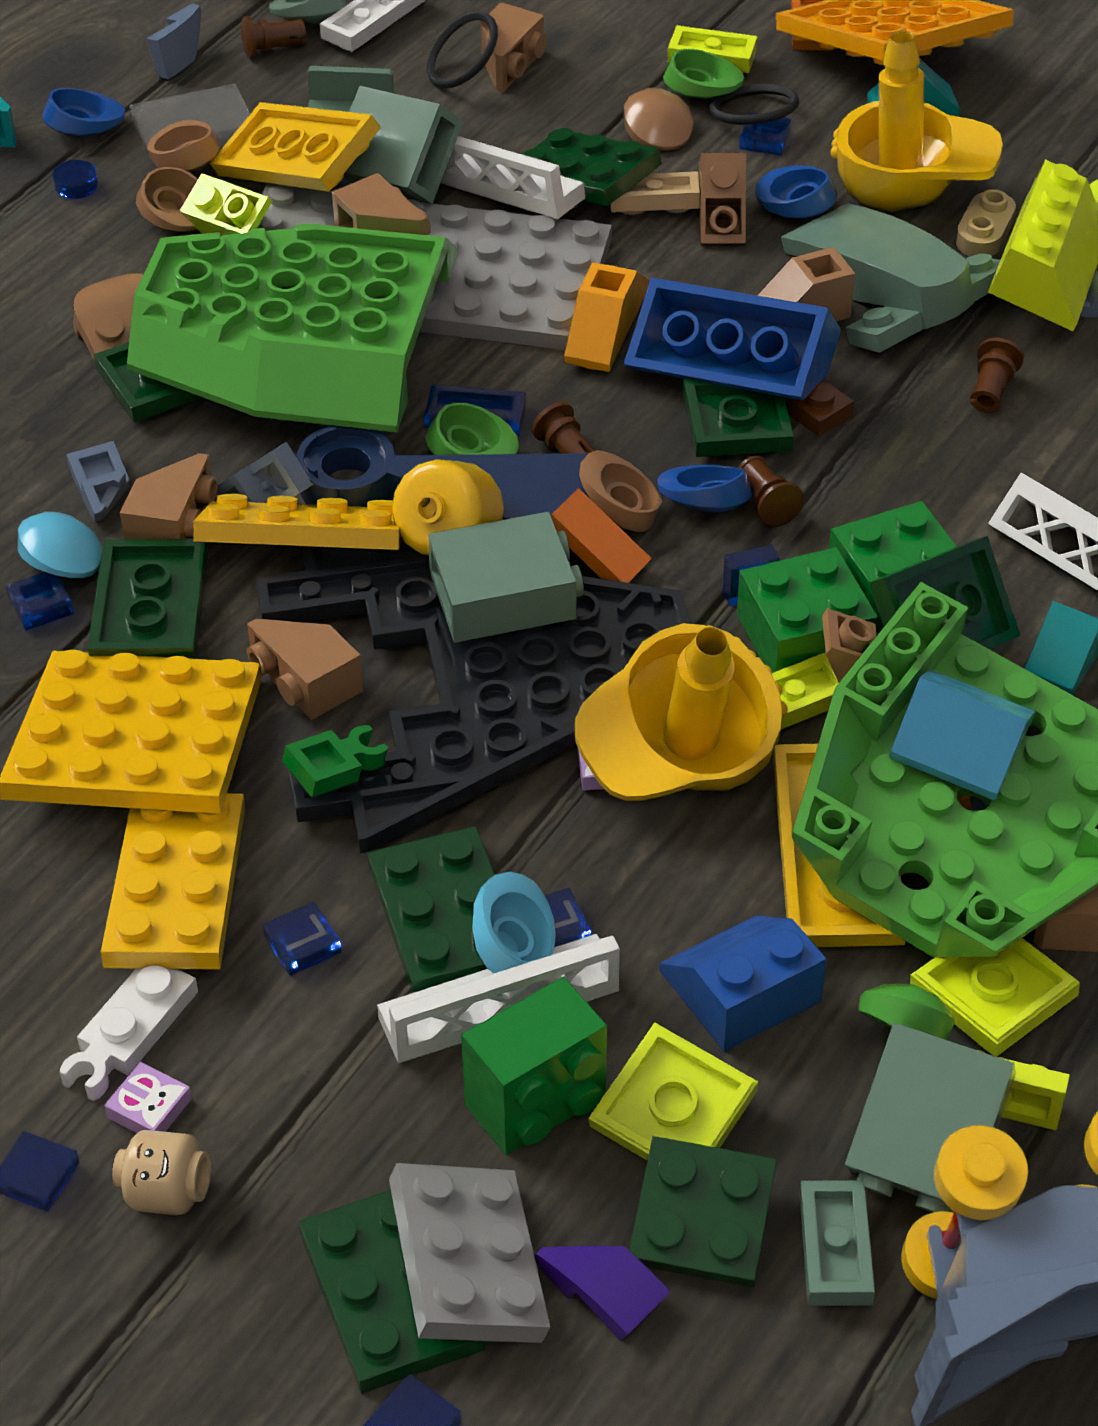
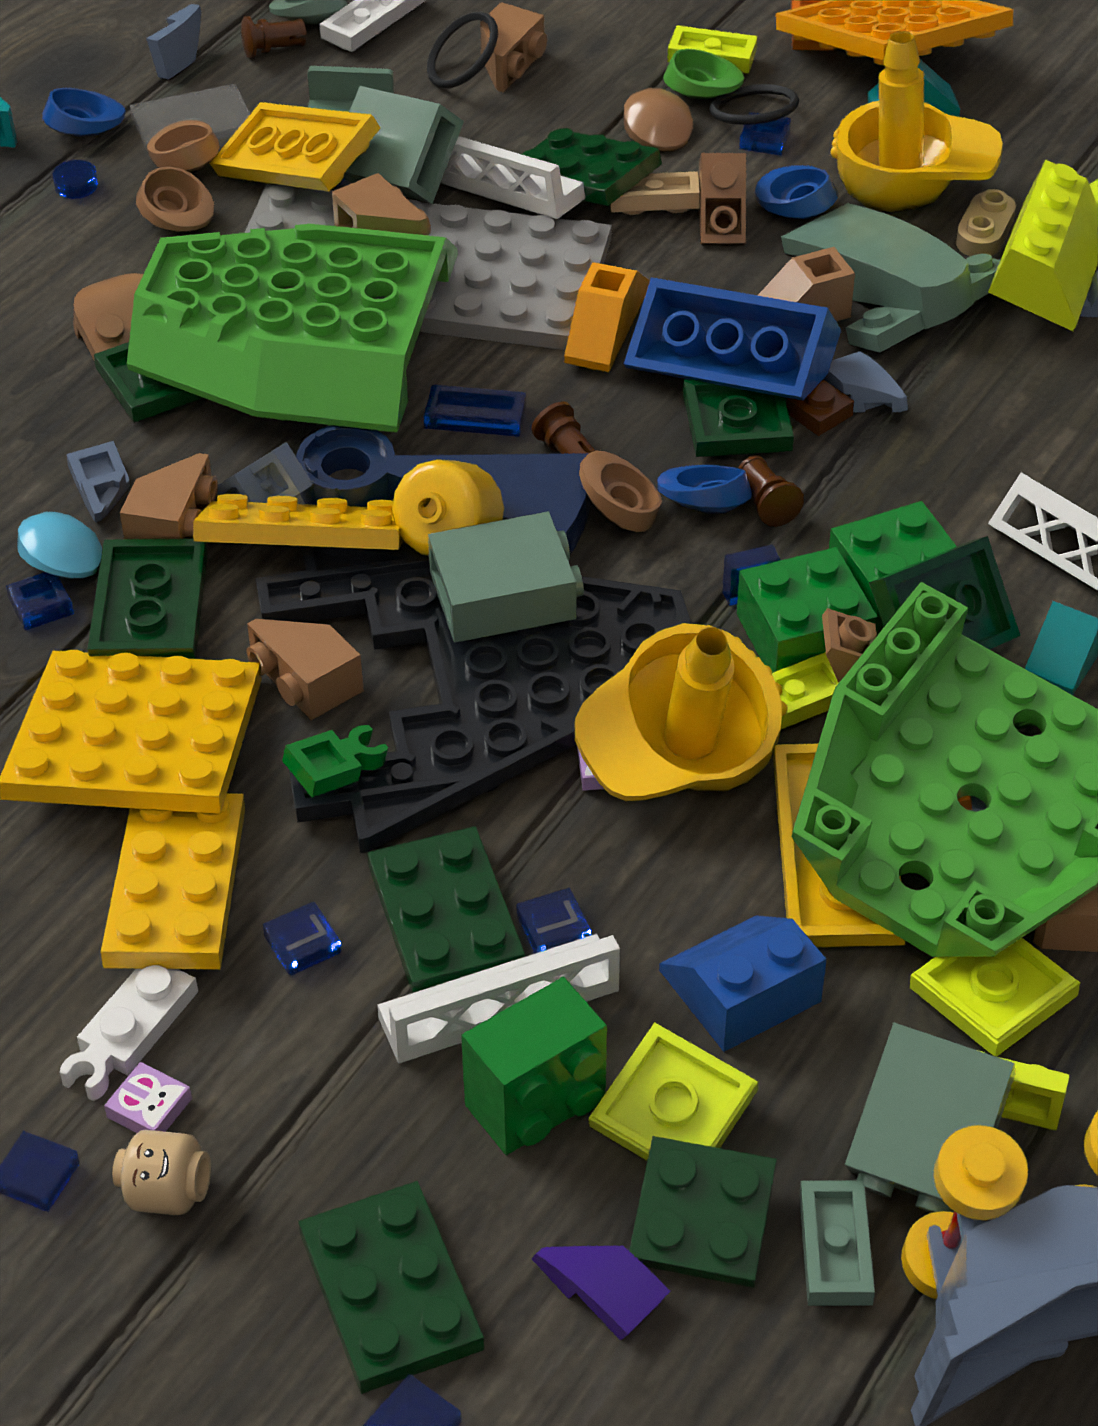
neon yellow slope [180,173,273,235] -> none
light grey plate [389,1163,550,1343] -> none
bright green hat [425,403,519,455] -> none
medium azure hat [472,872,556,974] -> none
orange tile [551,488,652,583] -> none
bright green hat [858,984,955,1040] -> none
dark azure slope [889,670,1035,801] -> none
reddish brown pin [970,337,1024,413] -> none
none -> sand blue slope [824,352,908,412]

